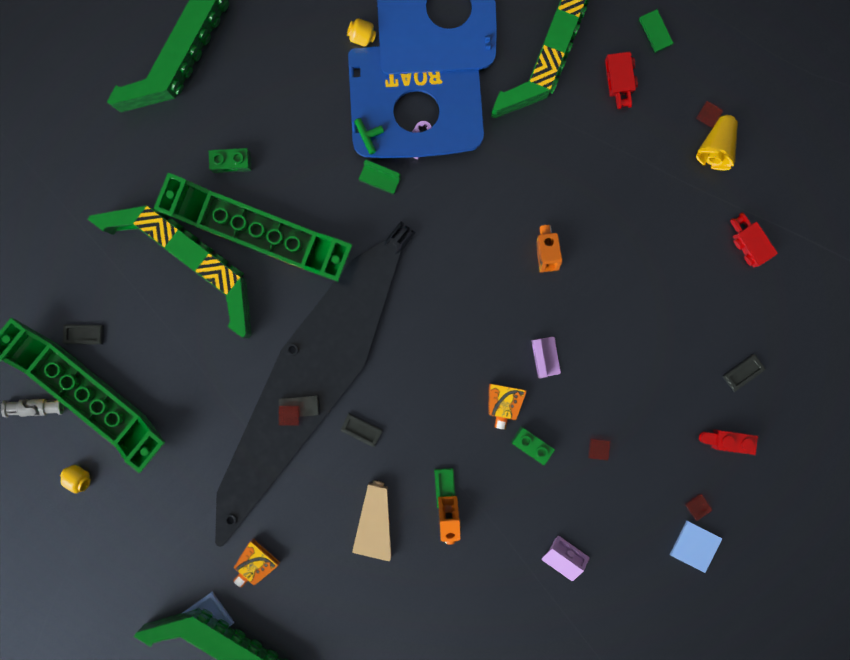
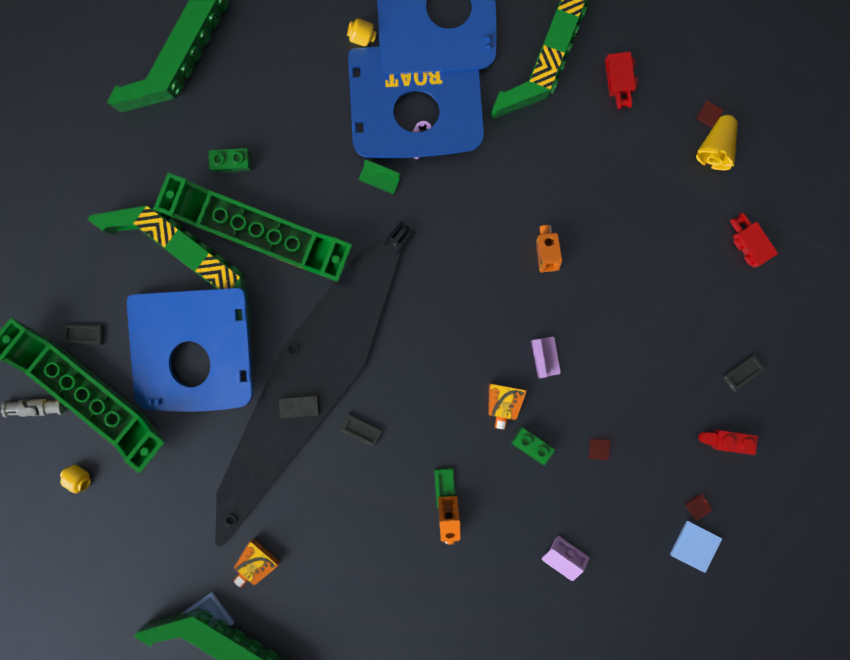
clear red tile [279,406,299,425] -> none
tan slope [352,480,391,561] -> none
green piece [354,118,384,154] -> none
green tile [639,9,673,53] -> none
none -> blue door [127,288,254,412]

